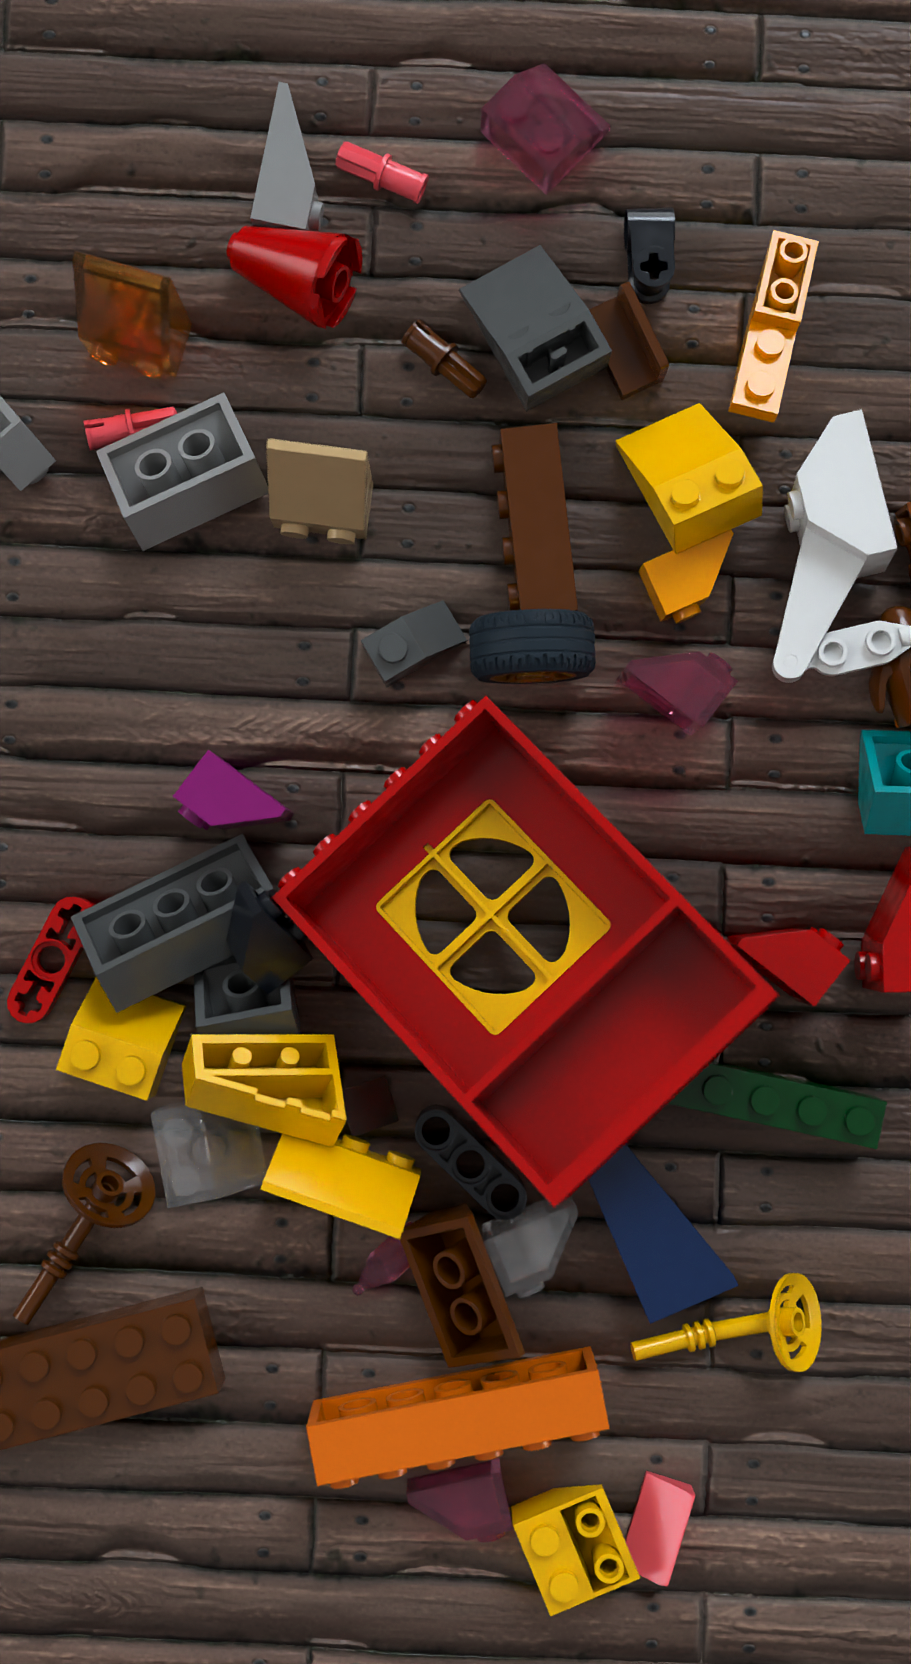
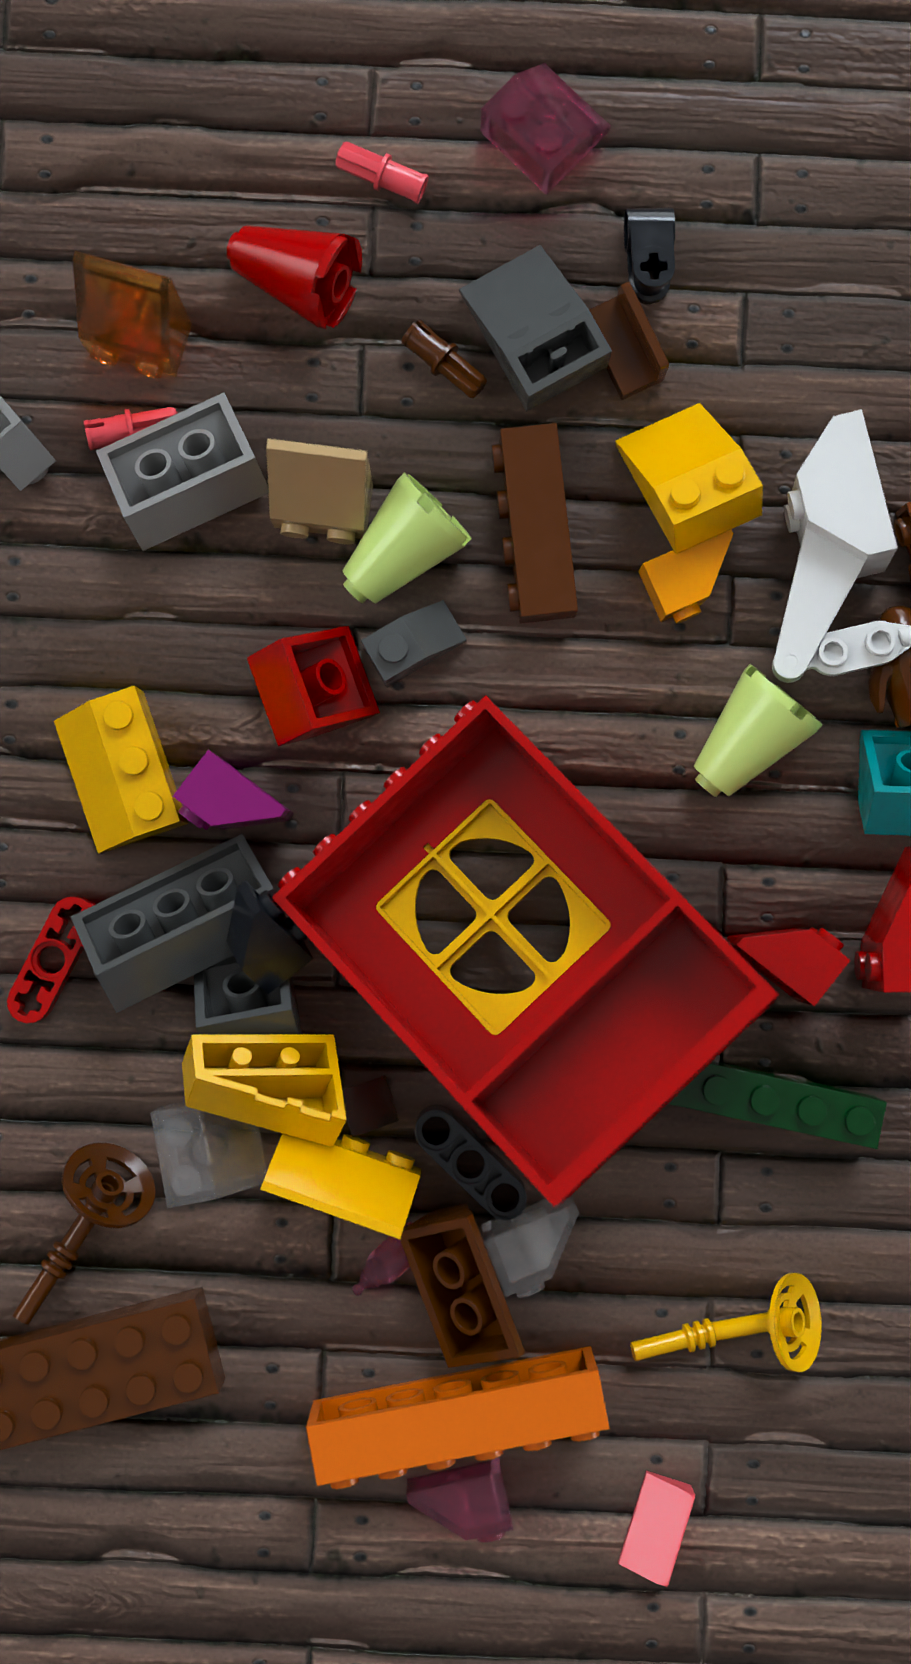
yellow slope [56,977,186,1101] -> none
light grey slope [250,82,324,231] -> none
black wheel [469,609,596,684] -> none
yellow slope [511,1484,640,1617] -> none
dark blue slope [588,1144,739,1324] -> none
clear pink slope [616,651,738,736] -> none
light orange slope [728,230,819,423] -> none
none -> yellow slope [54,686,188,854]
none -> red slope [247,626,380,746]
none -> yellowish green cone [343,472,472,603]
none -> yellowish green cone [694,664,823,797]

